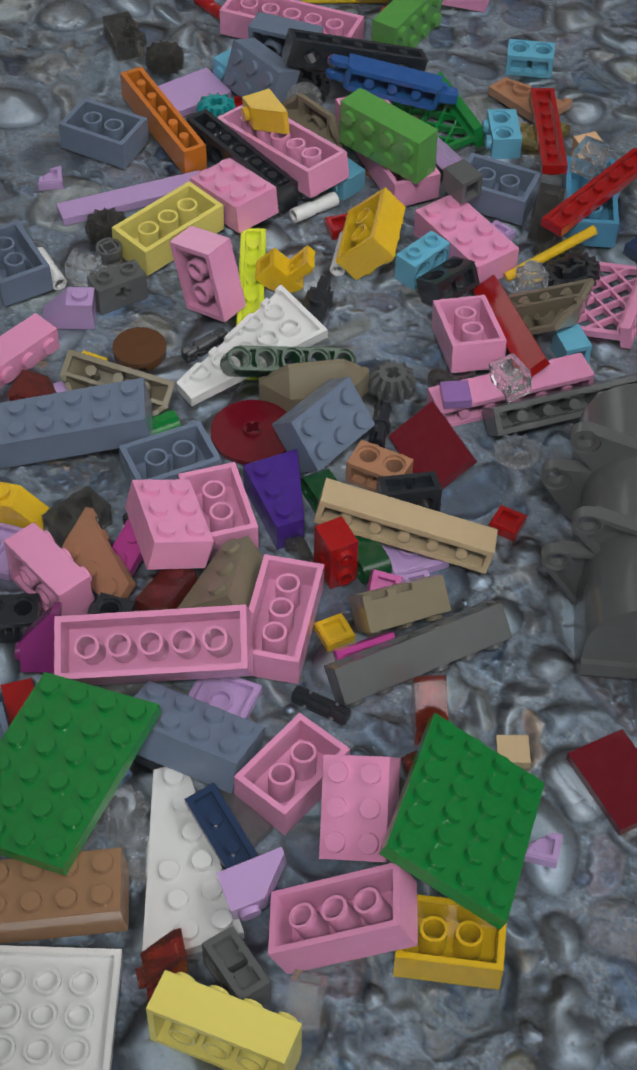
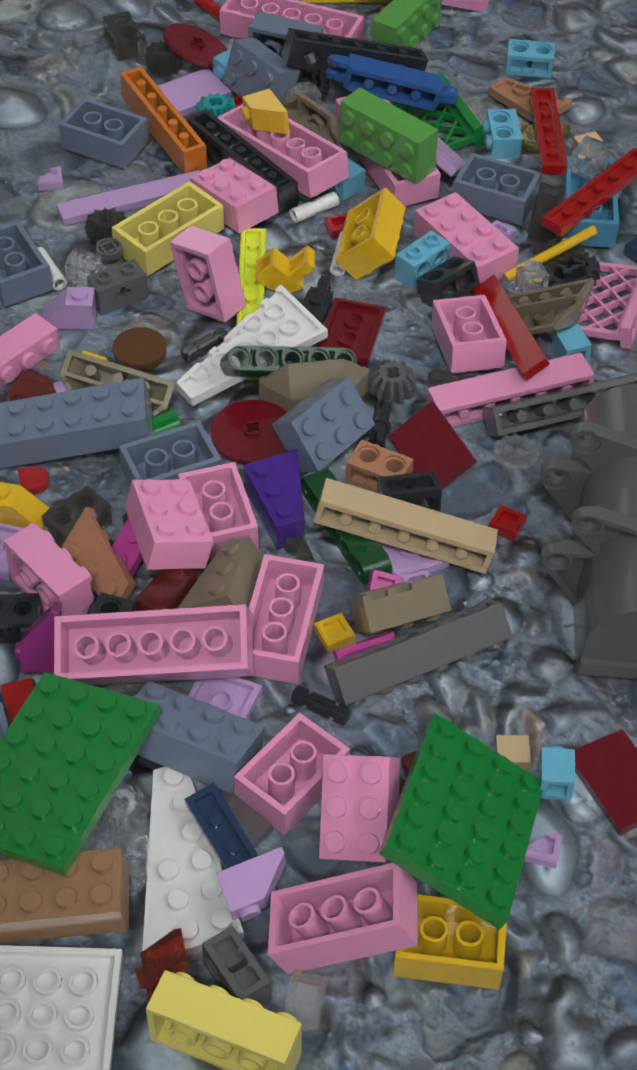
red brick [314,516,359,589] -> none
slope [410,675,449,746] -> none
medium lavender tile [439,380,472,409] -> none
dark grey brick [442,159,483,204] -> none
clear brick [489,353,532,403] -> none
none -> red tile [17,466,49,495]
none -> dark red piece [163,23,227,68]
none -> dark red tile [317,297,386,368]
none -> medium azure brick [538,746,575,801]

